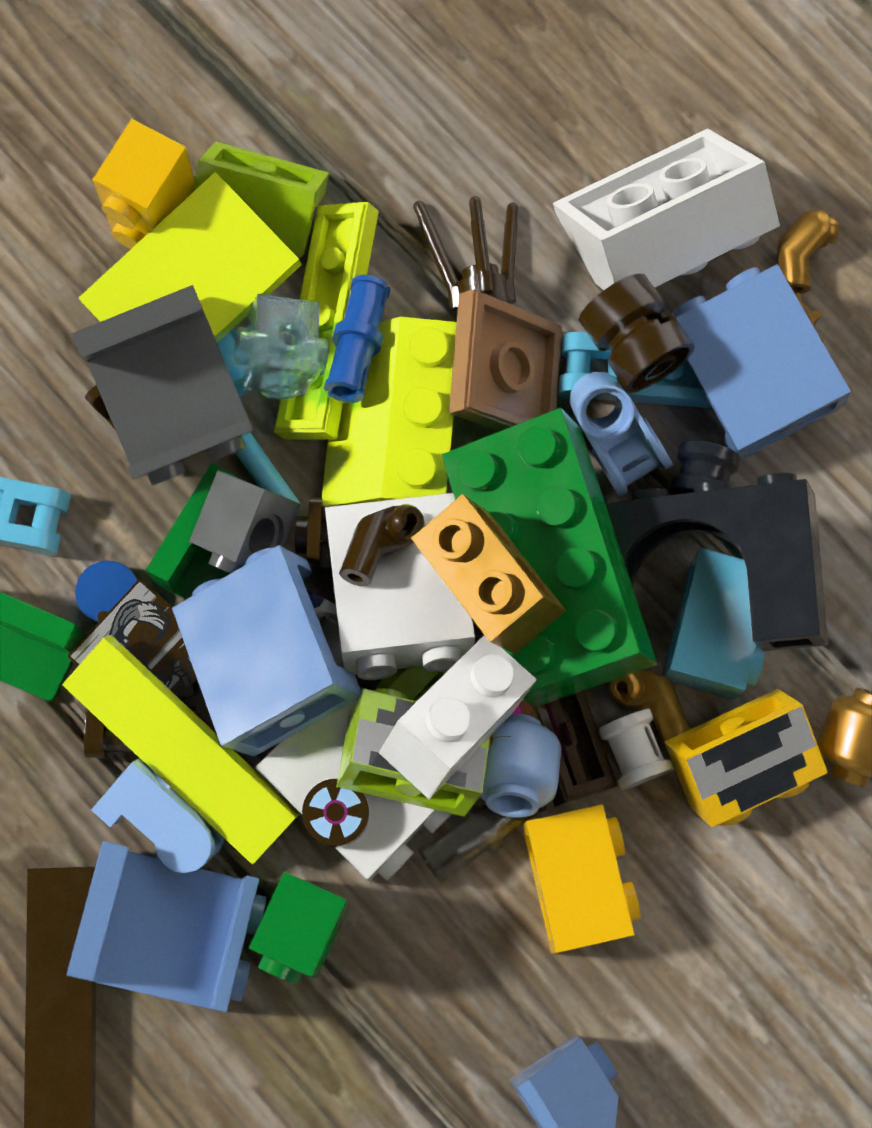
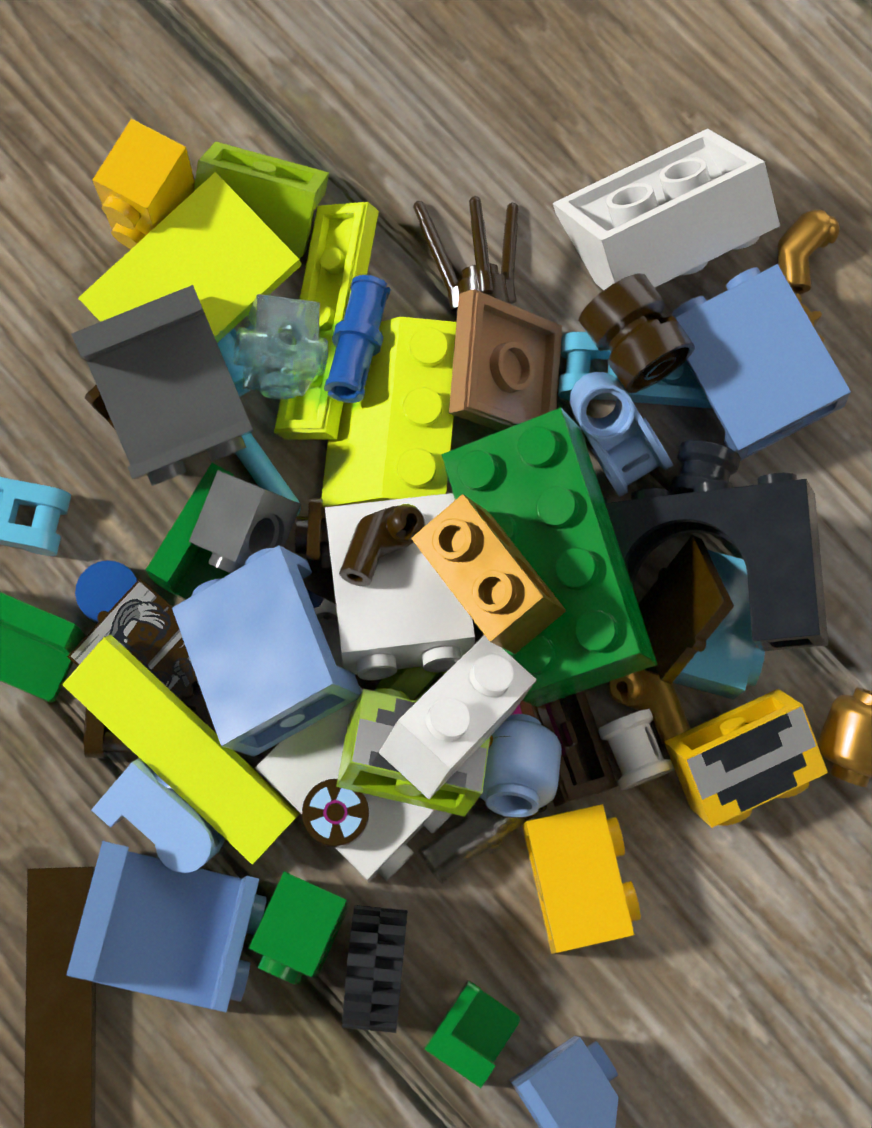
none -> black tyre [342,905,408,1033]
none -> green panel [424,980,520,1089]
none -> dark brown piece [638,535,734,684]

